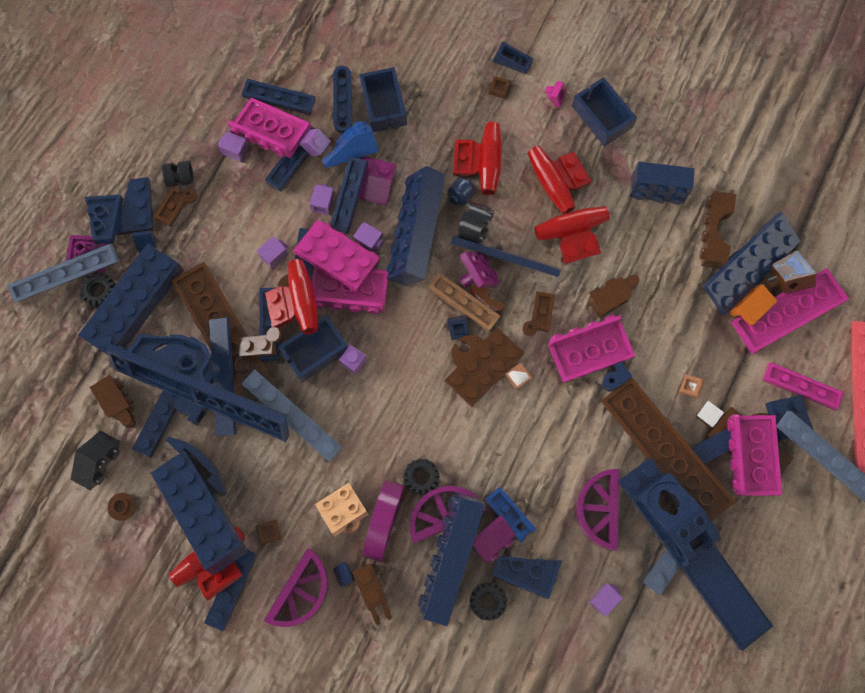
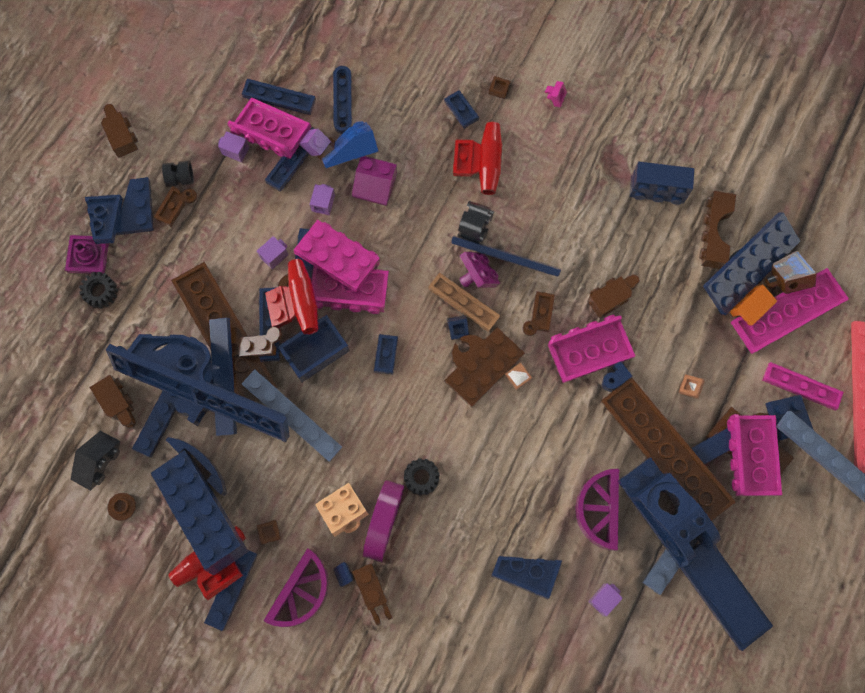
sand blue plate [7,244,119,303] -> none
dark blue brick [78,243,184,355] -> none
dark blue slope [132,231,157,253] -> none
dark blue plate [330,156,369,234] -> none
medium lavender brick [339,345,367,376] -> none
medium lavender brick [353,222,384,252] -> none
dark blue piece [359,67,407,132] -> none
dark blue brick [387,166,446,286] -> none
magenta window [410,486,487,544] -> none
dark blue brick [418,491,485,626] -> none
dark blue head [447,178,474,206] -> none
black tyre [470,583,507,621] -> none
reddish brown slope [471,283,505,316] -> none
magenta slope [472,515,516,563] -> none
blue plate [485,487,536,543] -> none
dark blue slope [492,41,533,74] -> none
red plate [527,146,592,214] -> none
red plate [534,206,610,264] -> none
dark blue piece [572,77,637,147] -> none
white tile [695,401,724,428] -> none
none -> reddish brown hinge [101,104,139,158]
none -> dark blue plate [374,334,398,375]
none -> dark blue plate [444,90,479,129]

